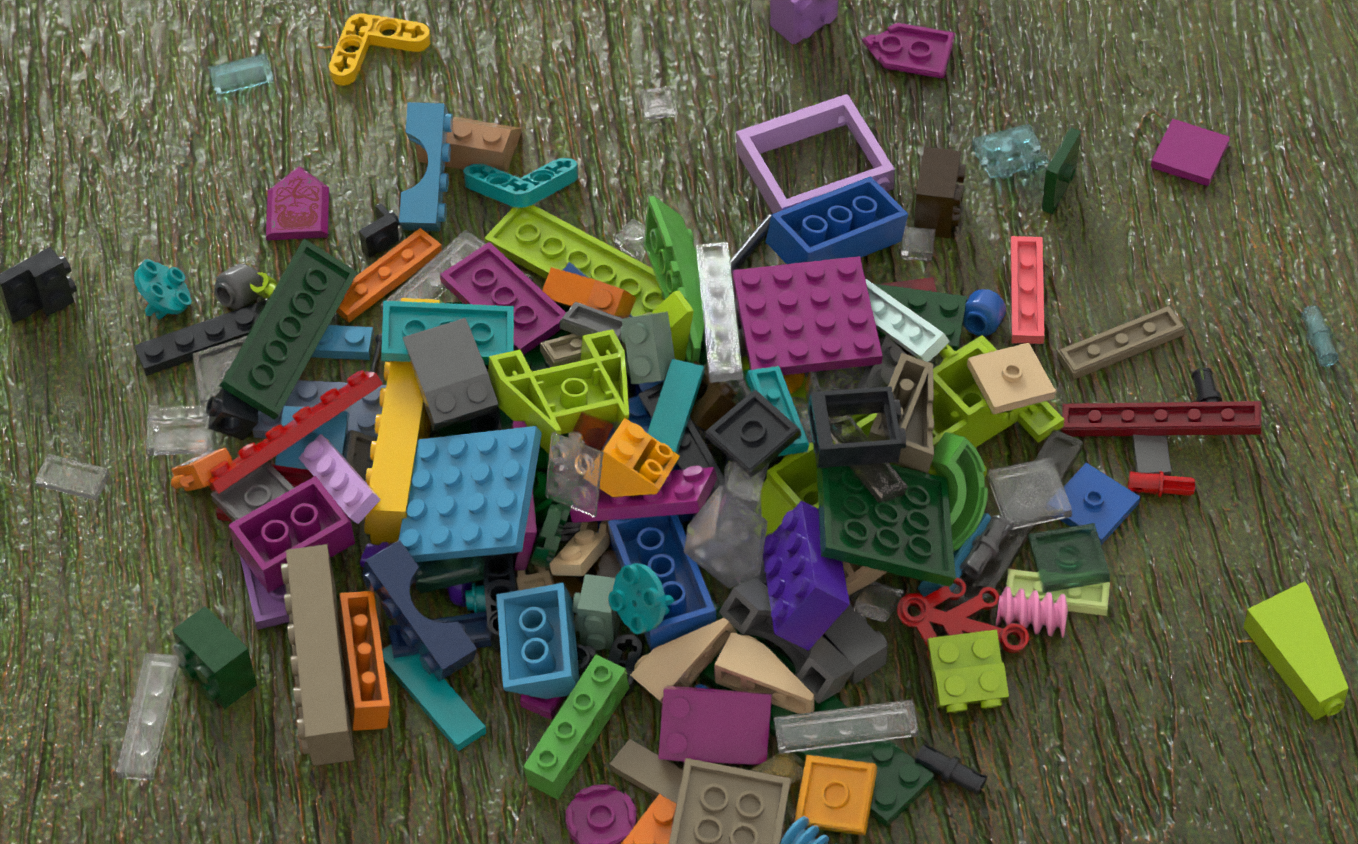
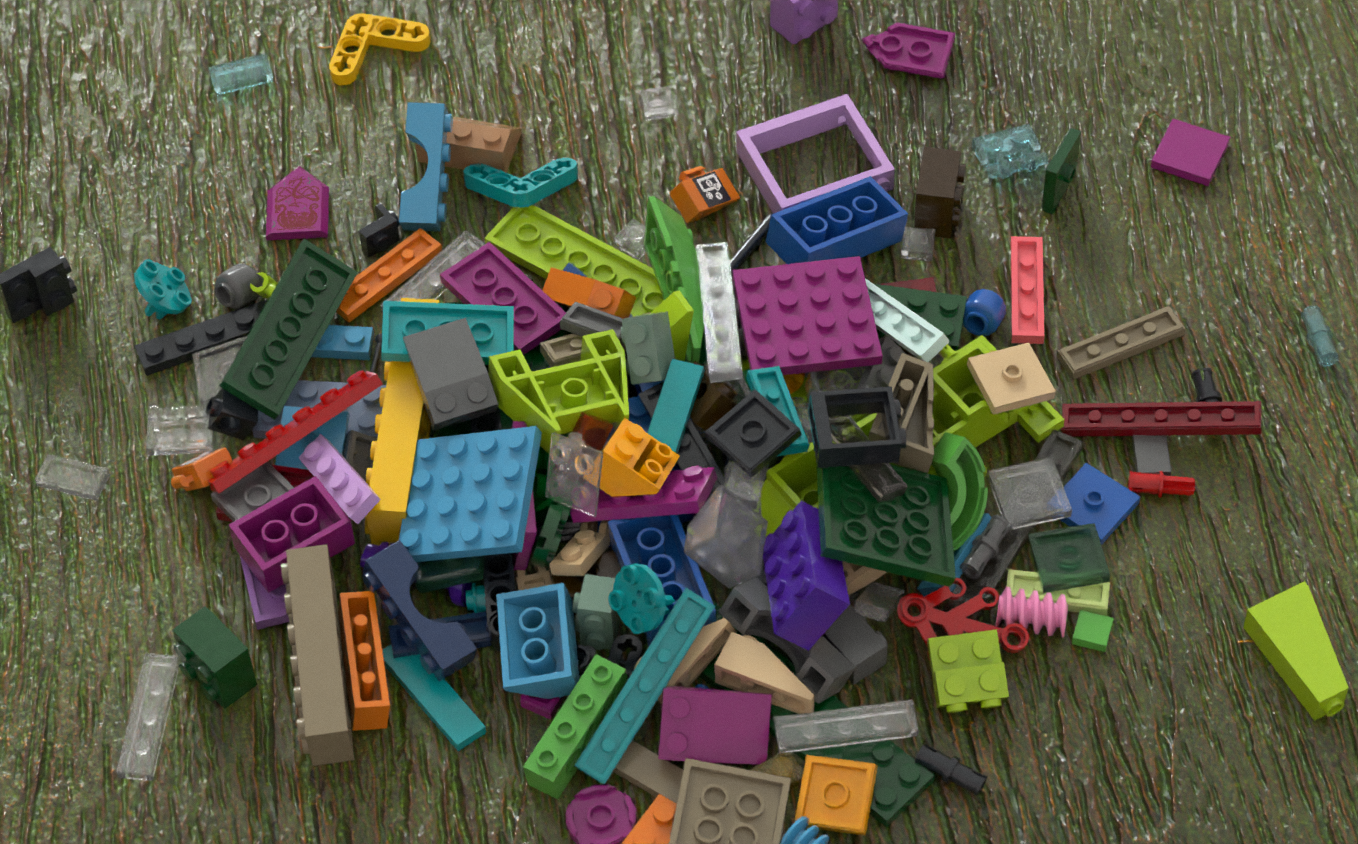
none -> teal tile [574,588,715,785]
none -> orange piece [669,166,740,224]
none -> bright green tile [1072,610,1114,652]

